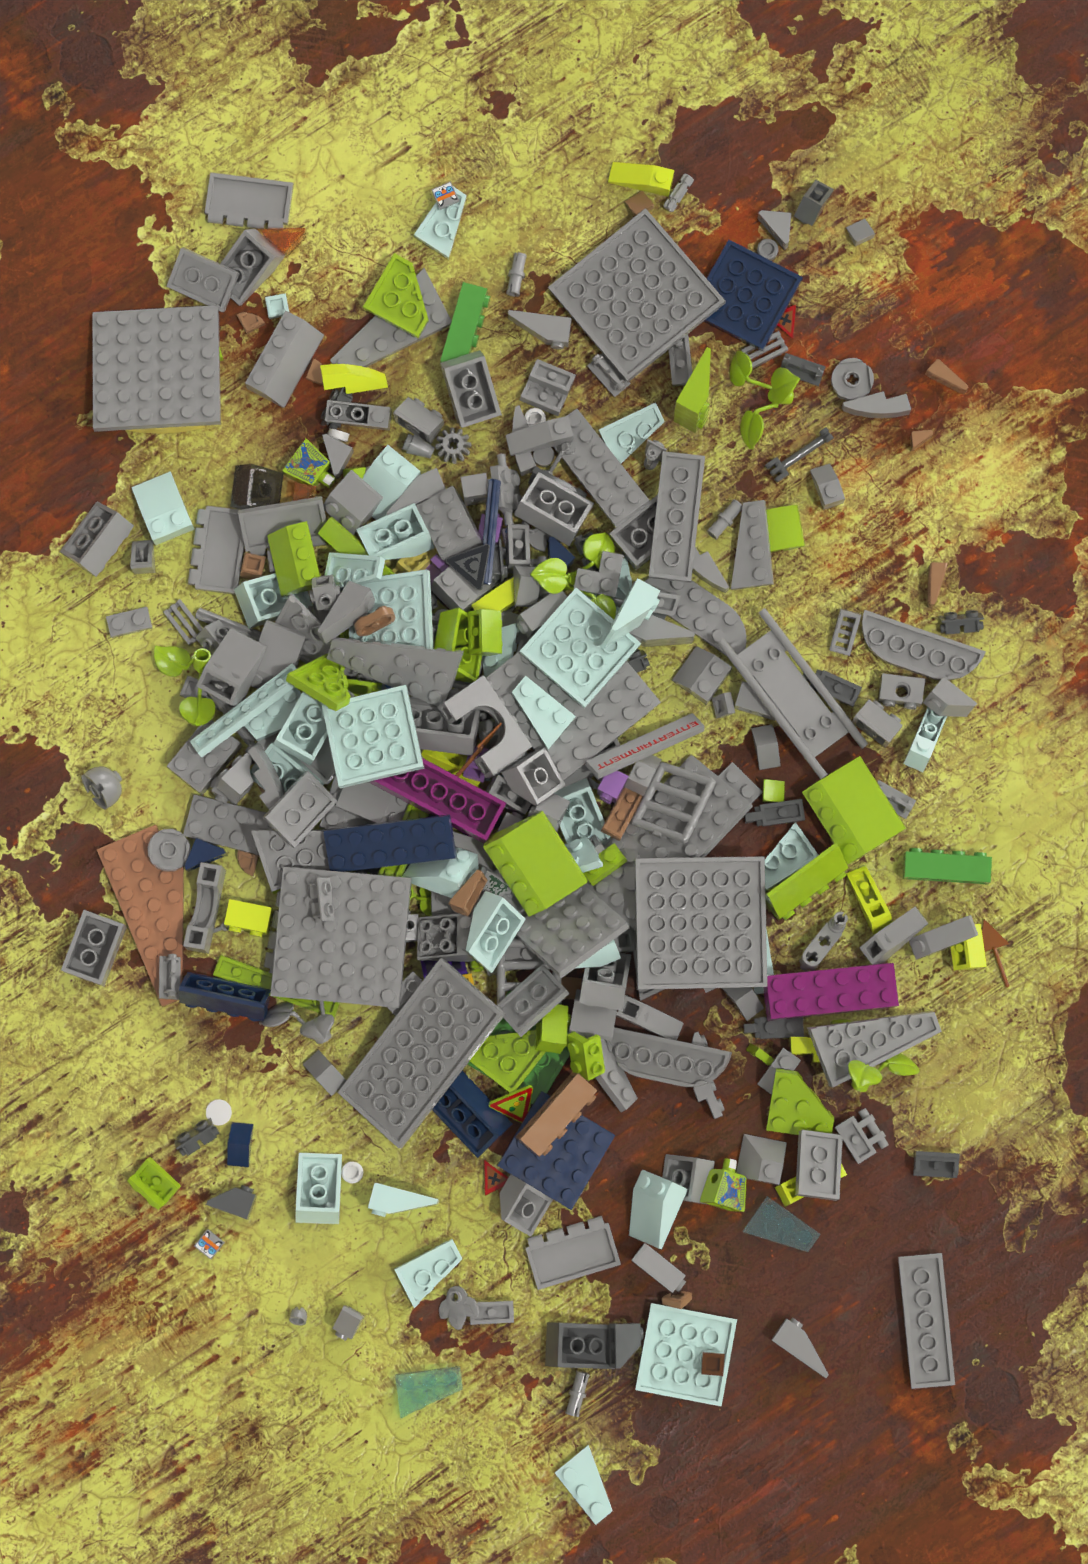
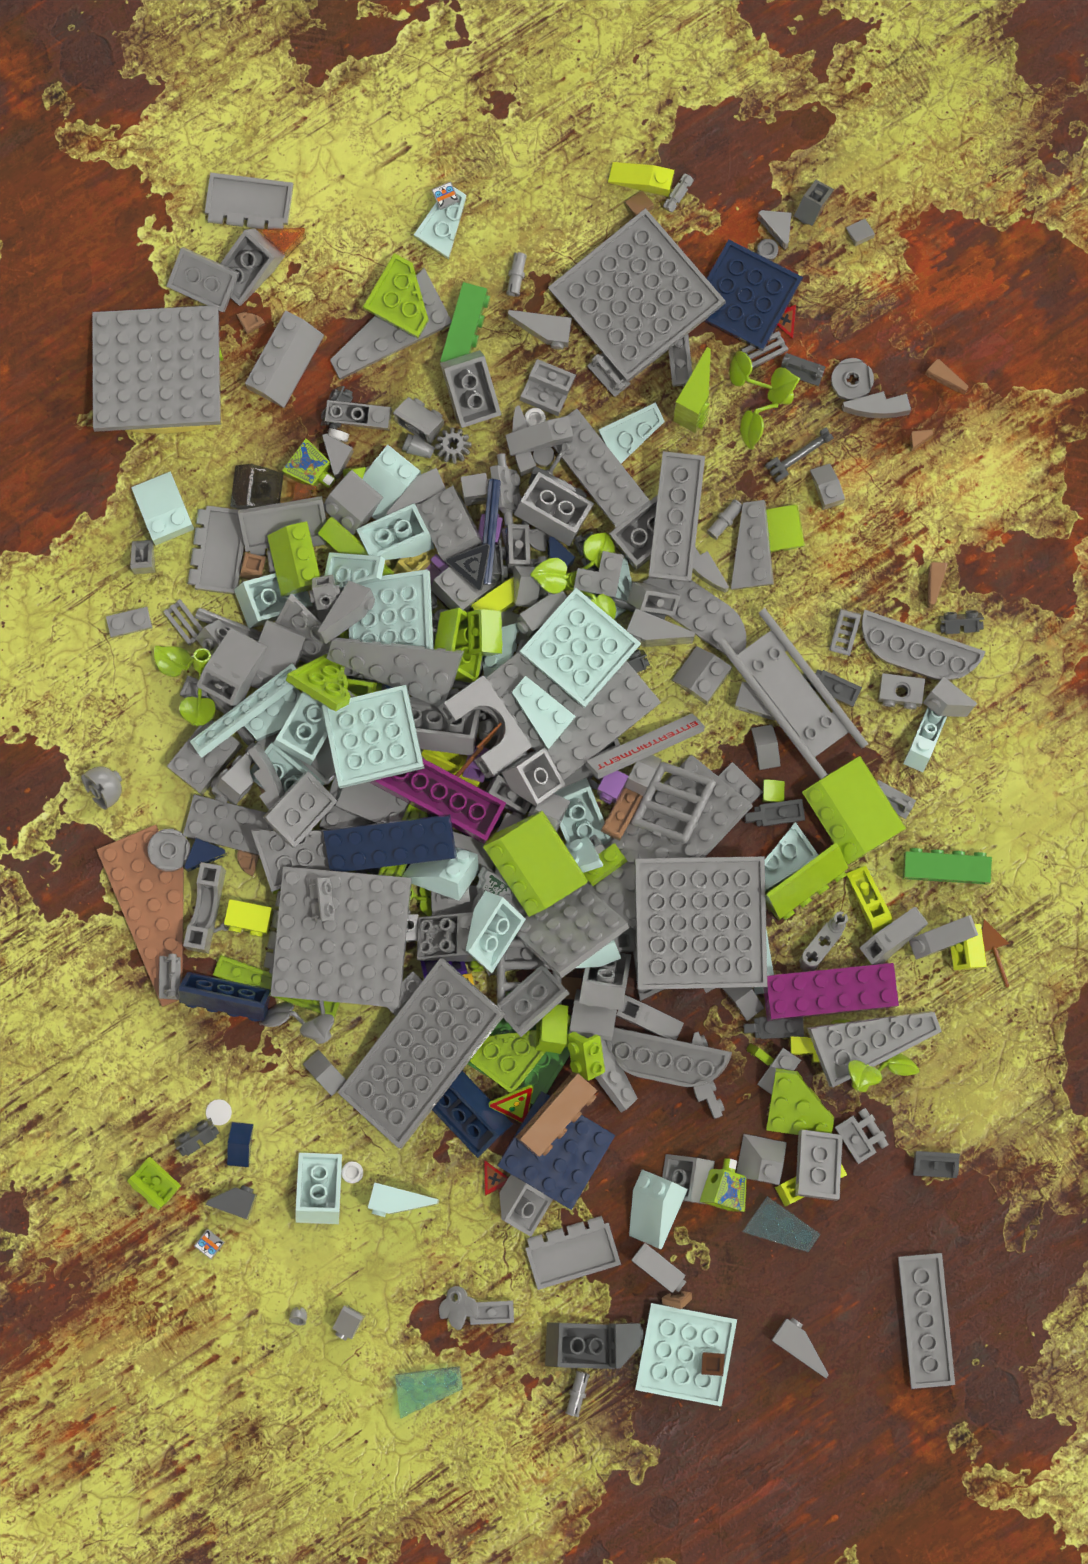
light grey slope [60,501,134,577] -> none
light grey brick [61,910,127,987] -> none
light aqua tile [265,293,289,319] -> none
medium nougat tile [306,359,323,386] -> none
neon yellow slope [320,364,388,394] -> none
medium nougat plate [354,606,396,636] -> none
light aqua wing [394,1239,462,1308] -> none
medium nougat slope [448,870,488,917] -> none
light aqua wing [554,1445,613,1525] -> none
light aqua slope [600,578,660,649] -> none
light grey hinge [644,439,667,470] -> none
light grey plate [712,692,735,719] -> none
light grey slope [852,700,903,748] -> none

